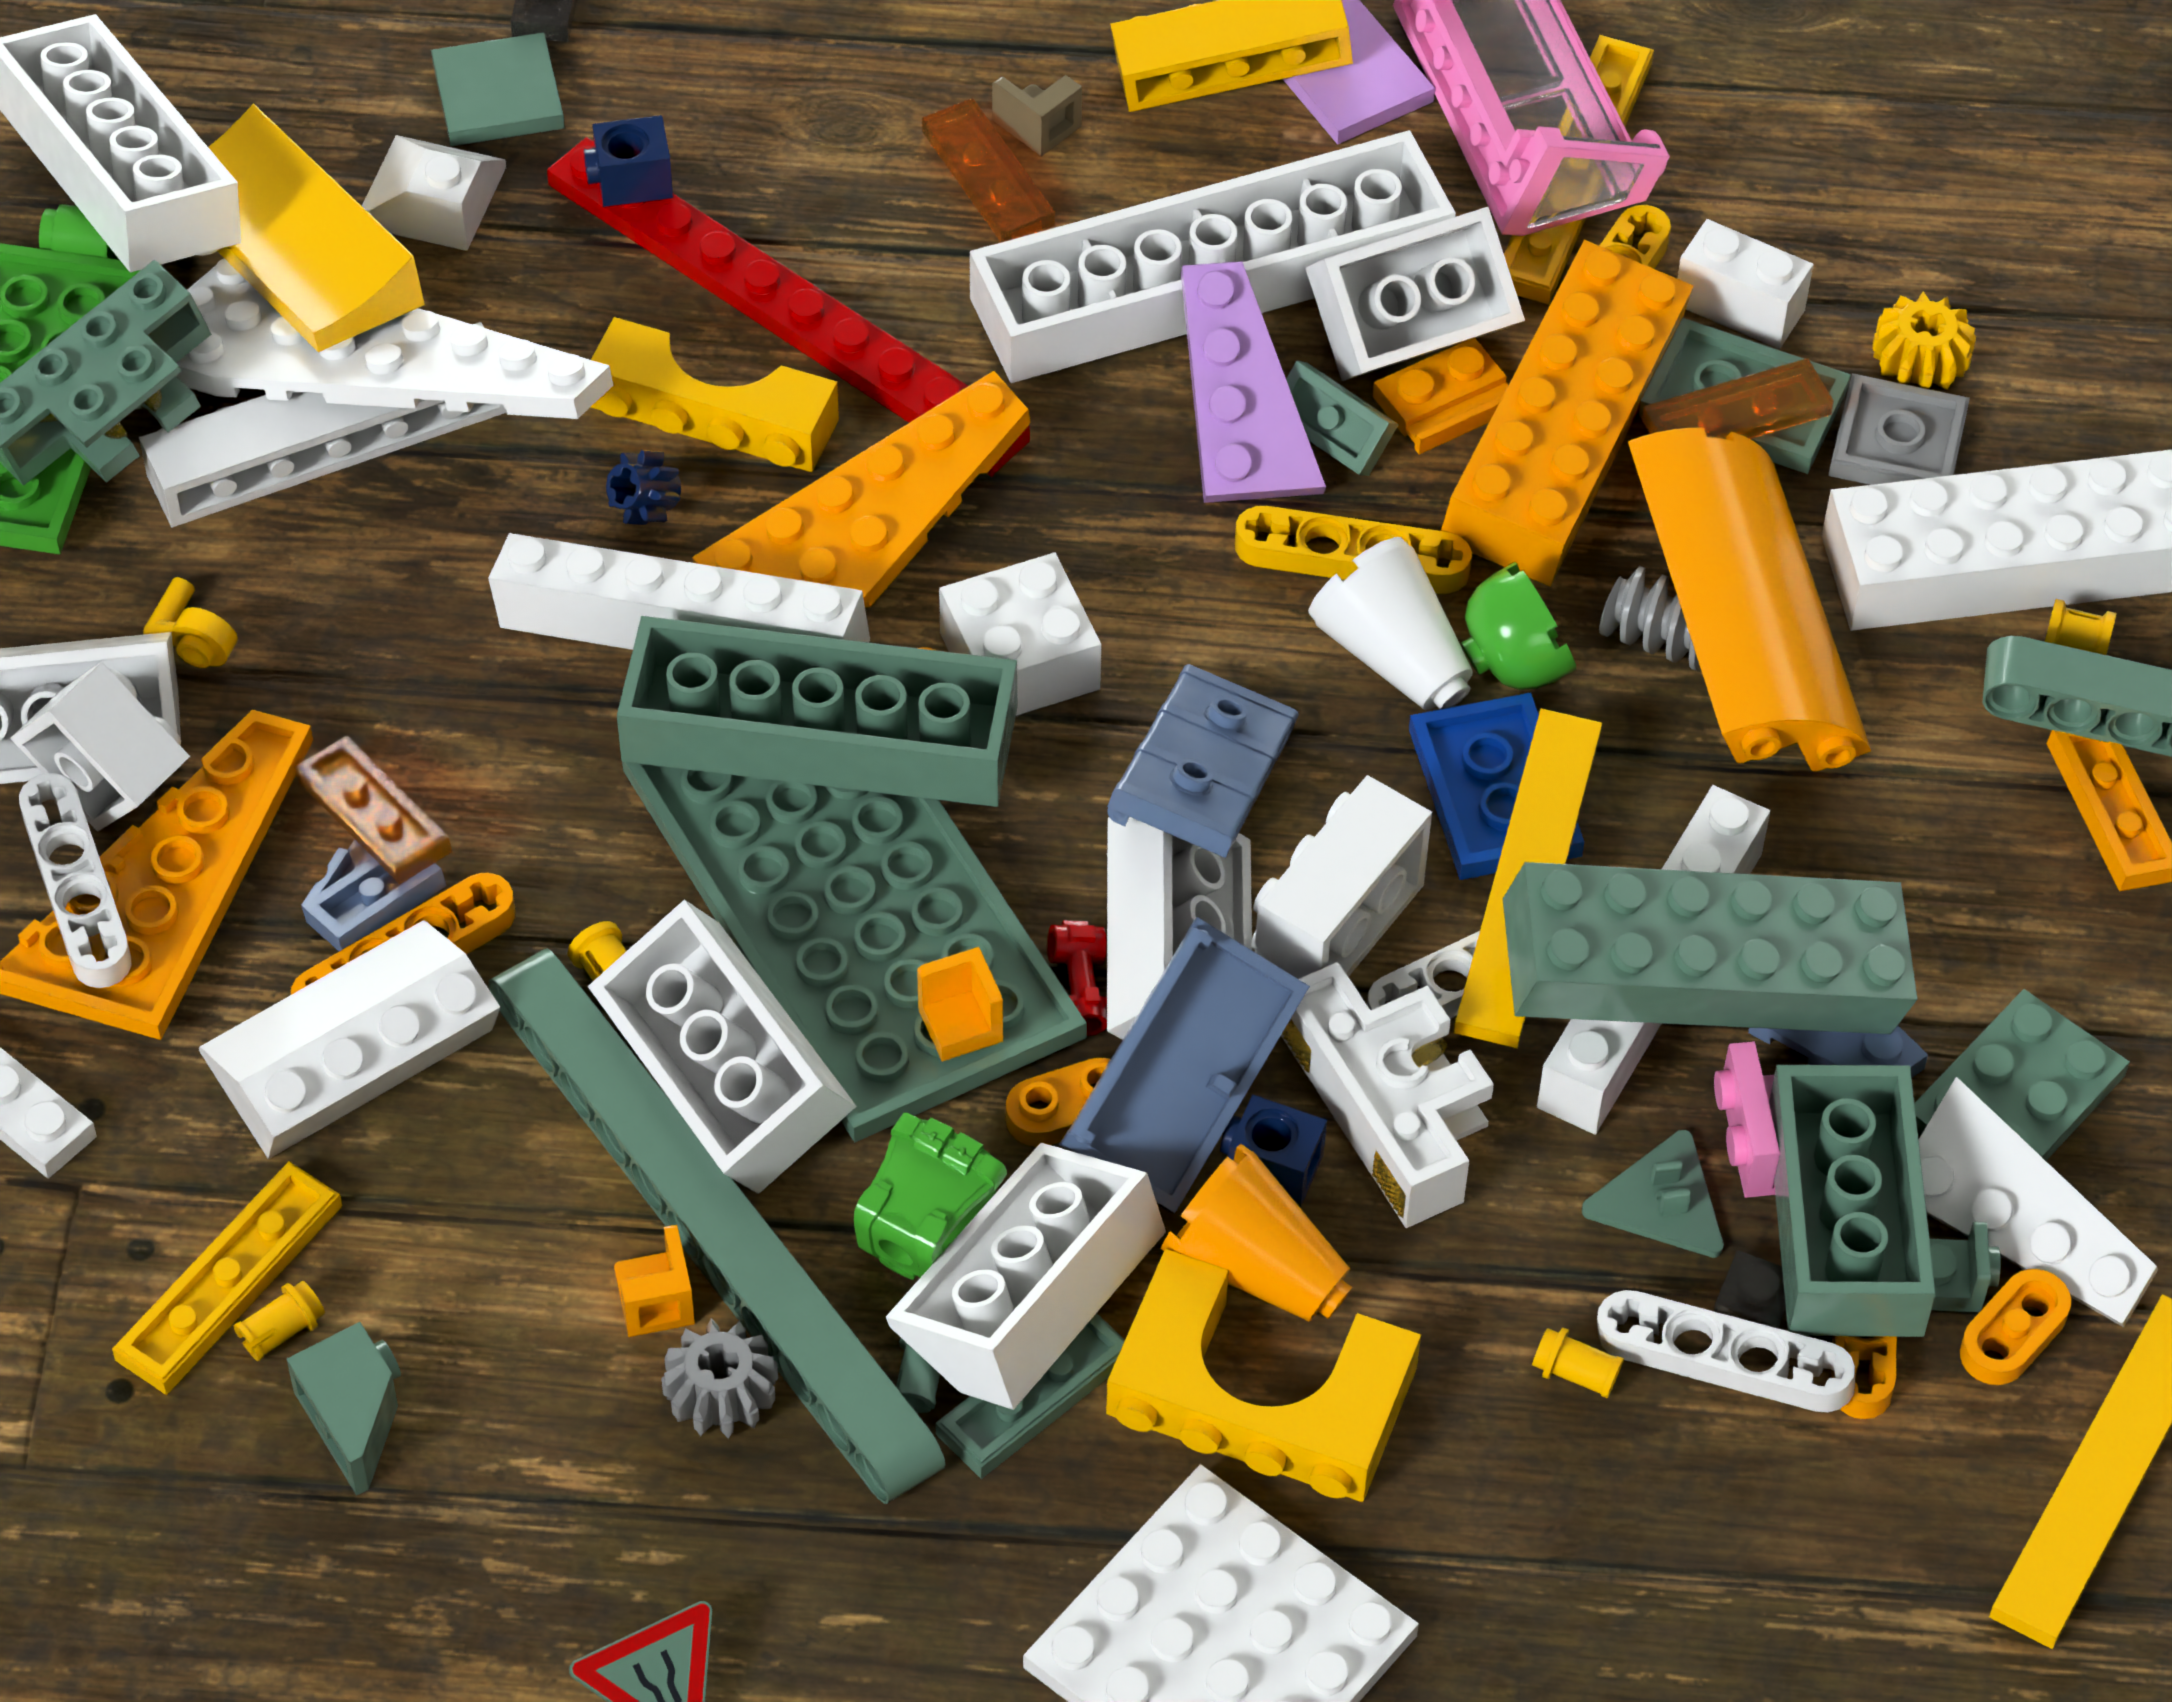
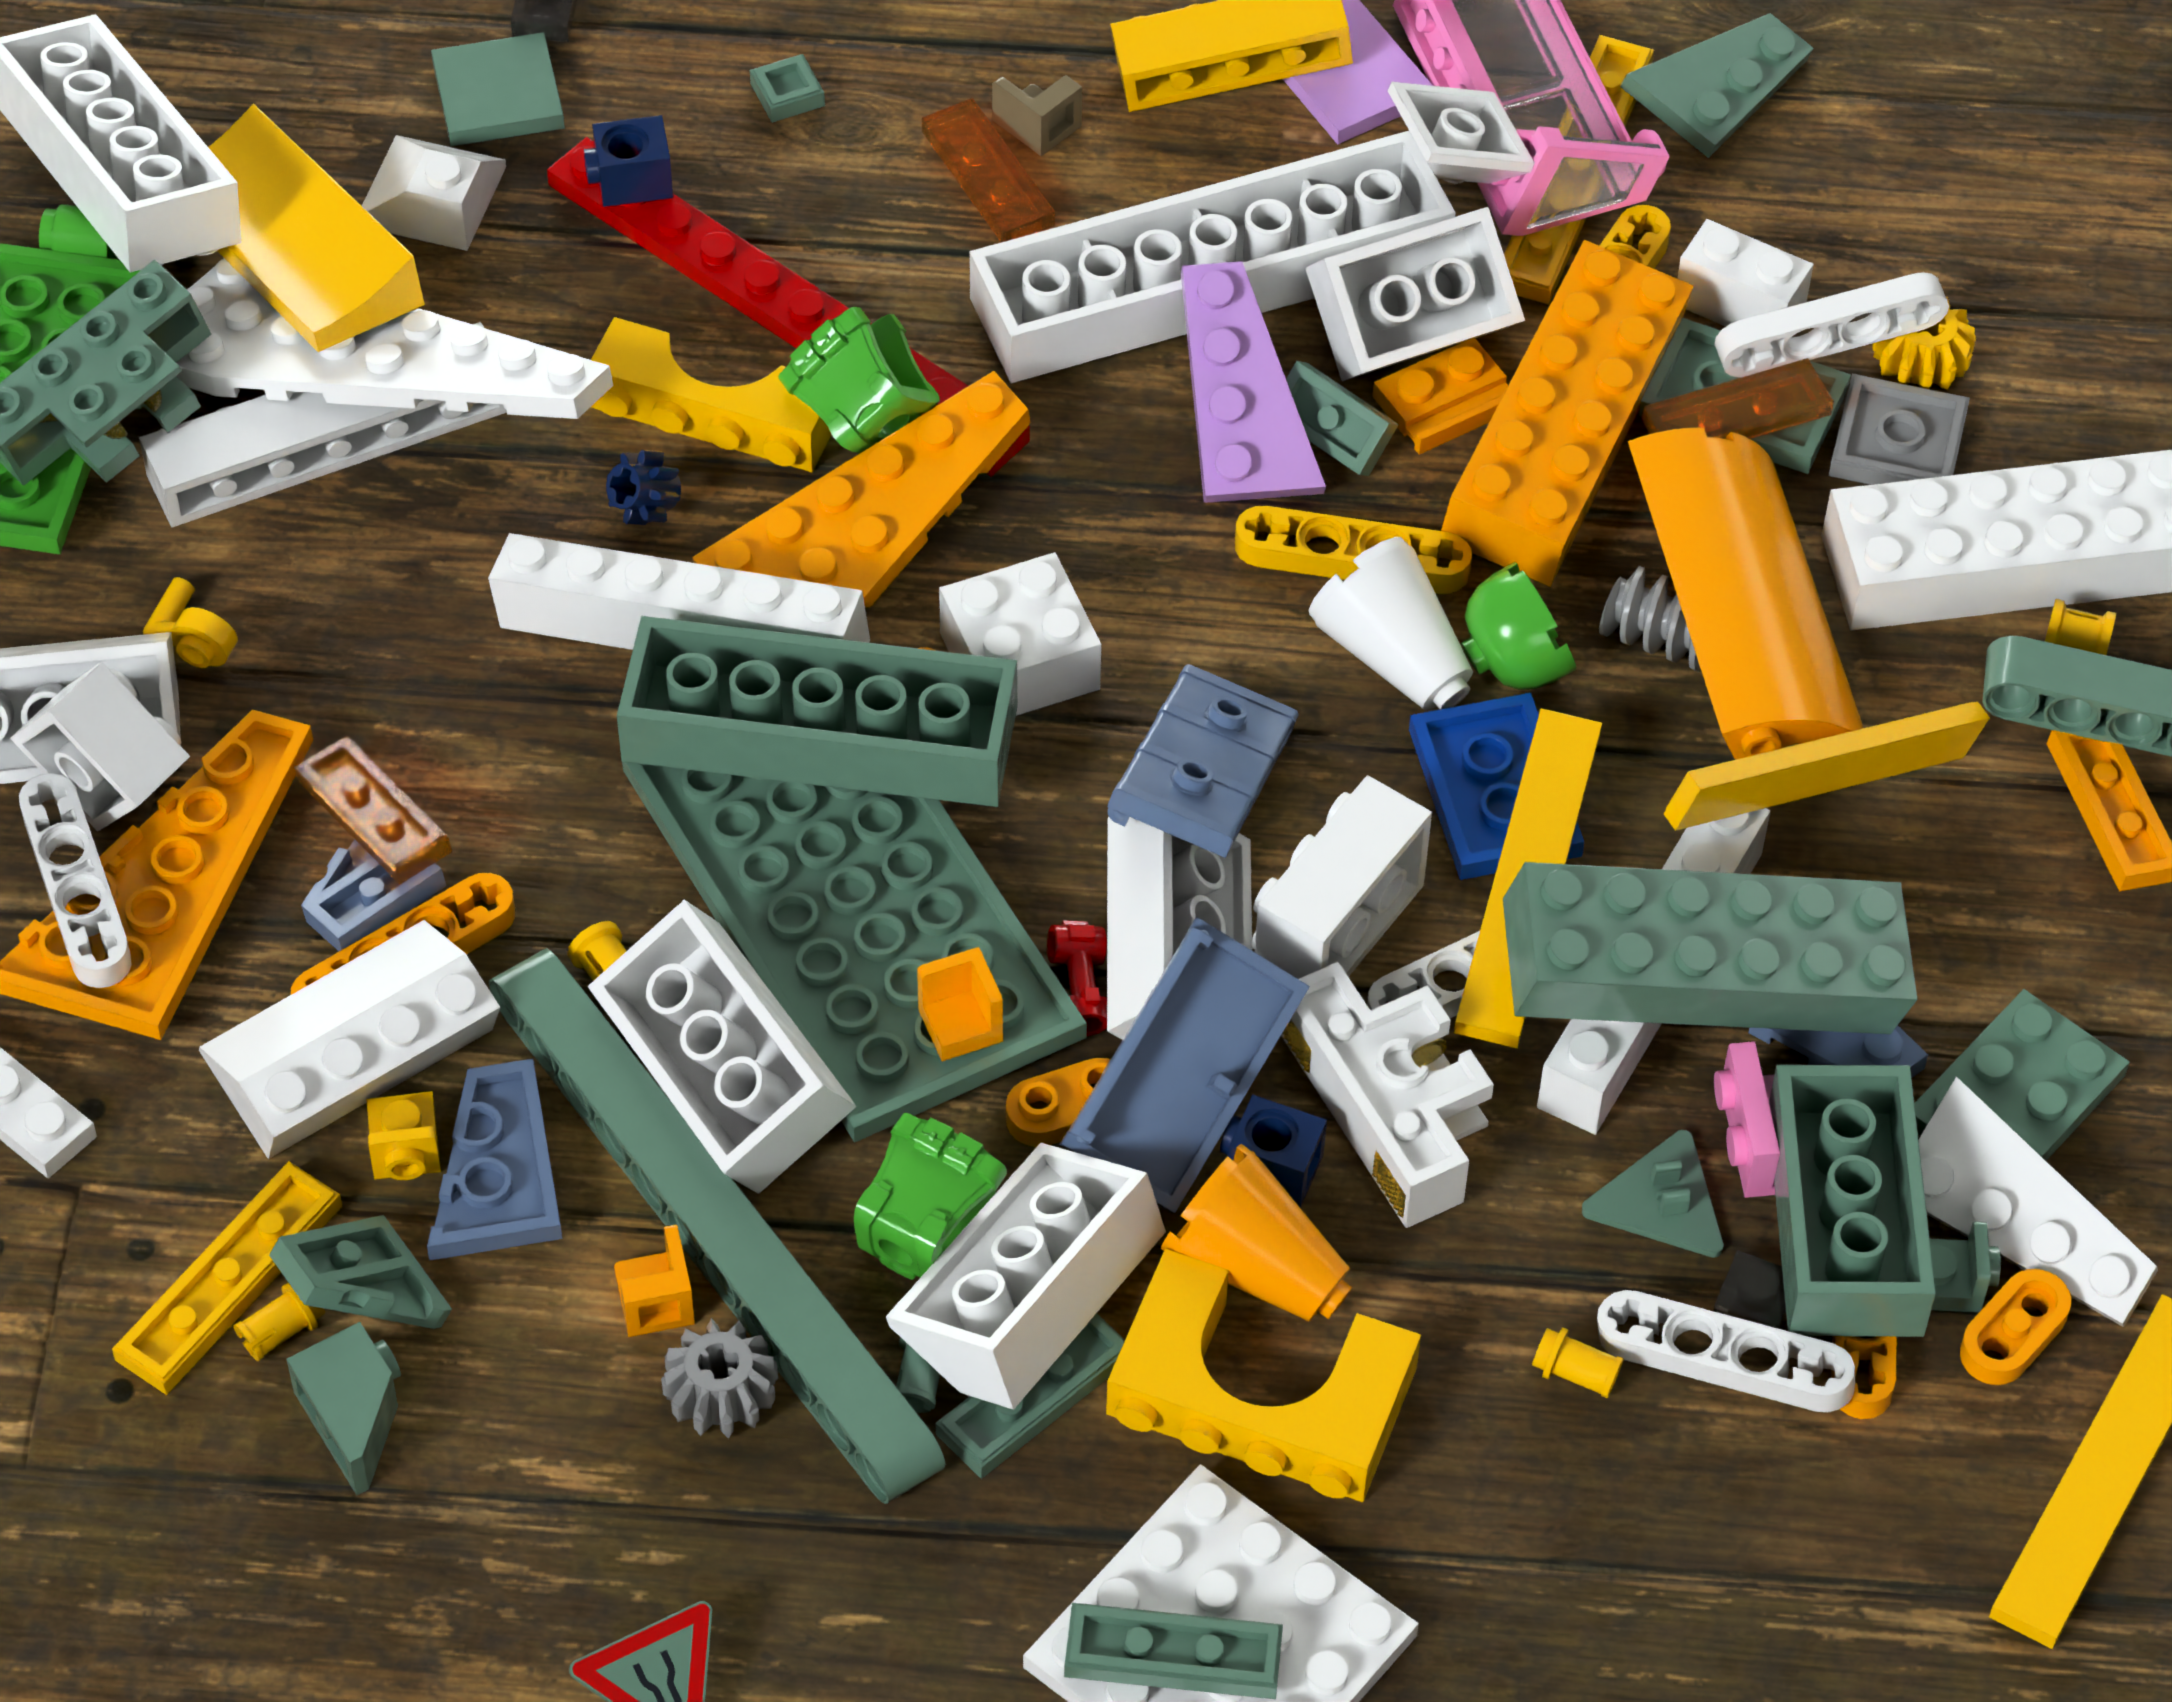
none -> sand green wing [269,1215,452,1329]
none -> yellow bracket [366,1091,441,1180]
none -> sand blue wing [427,1058,562,1261]
none -> sand green tile [750,54,825,123]
none -> bright green piece [778,307,940,454]
none -> sand green tile [1064,1603,1283,1699]
none -> white slope [1388,82,1535,184]
none -> sand green wing [1620,13,1814,158]
none -> yellow tile [1664,702,1990,831]
none -> white beam [1715,272,1949,377]

